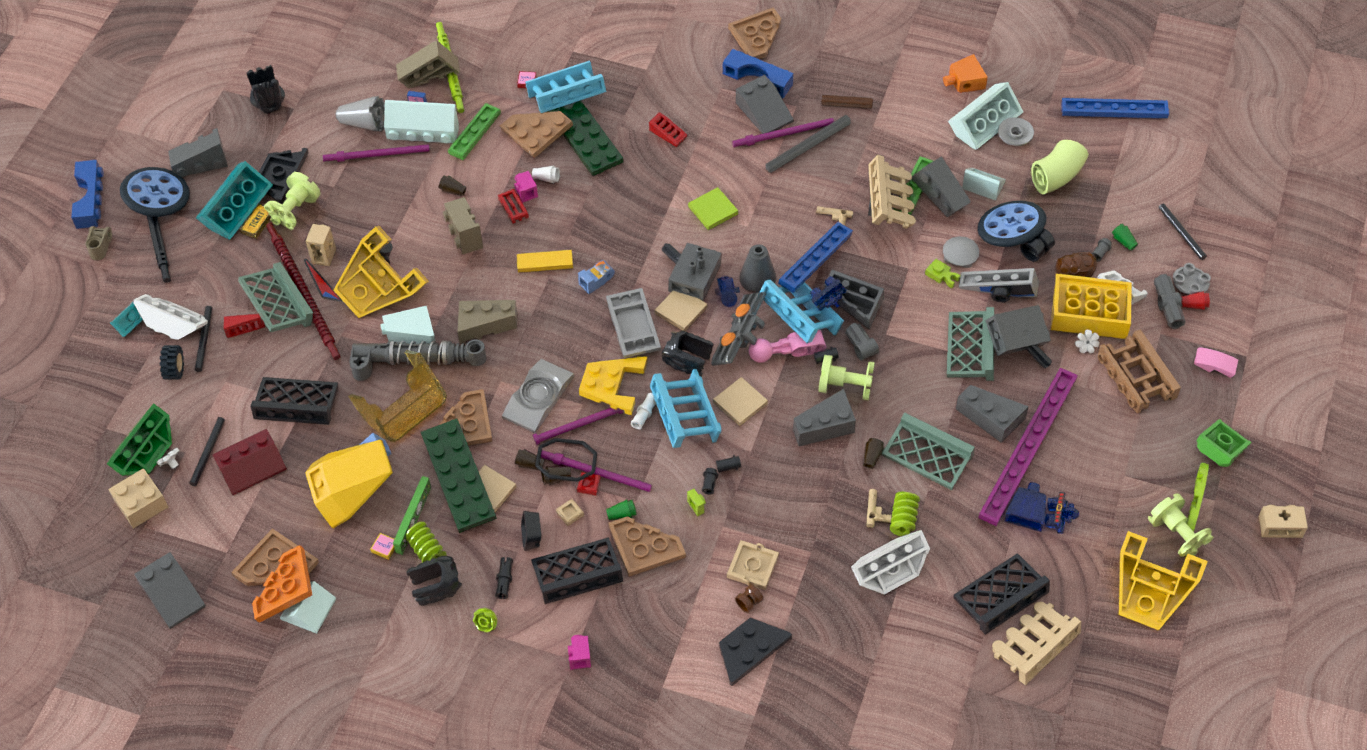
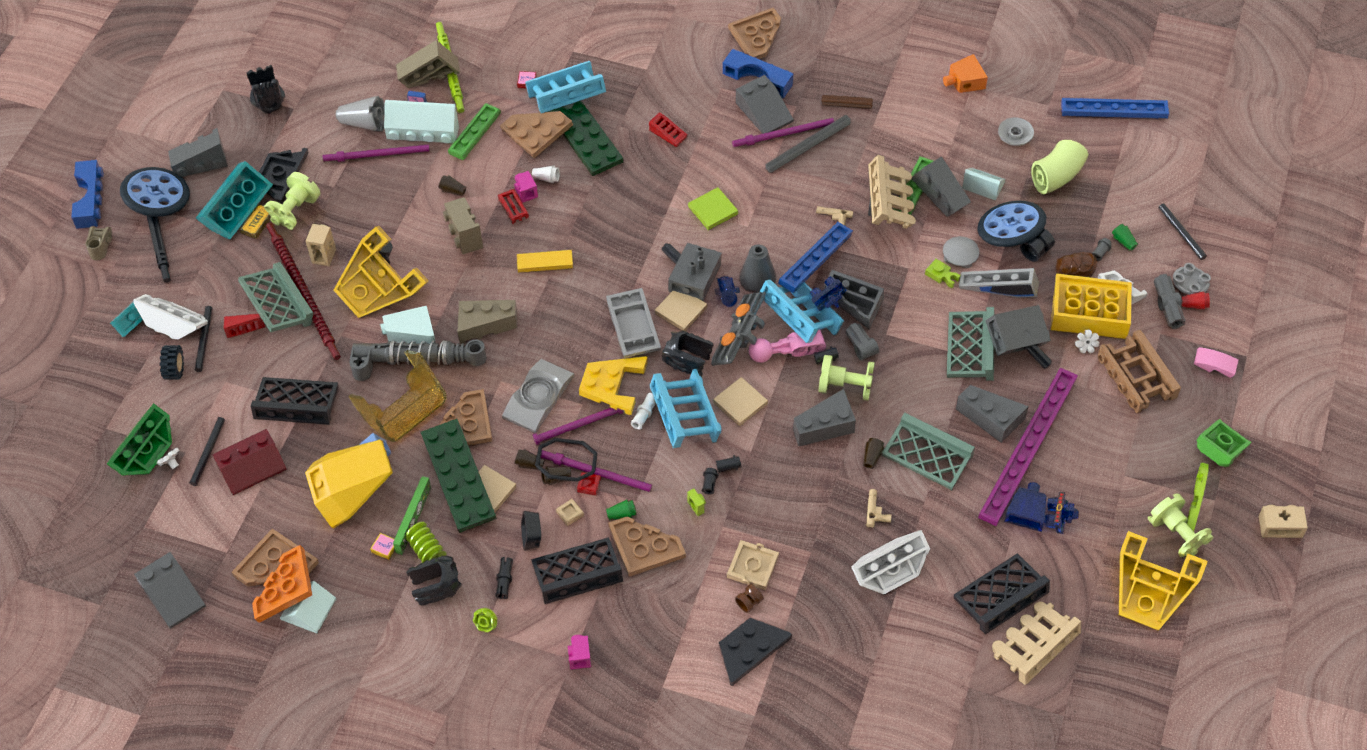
tan brick [108,468,168,529] -> none
sticker [304,259,342,301] -> none
medium blue leg [578,260,615,294] -> none
lime piece [890,491,920,536] -> none
light aqua slope [948,82,1023,150] -> none
black tile [991,287,1011,303] -> none

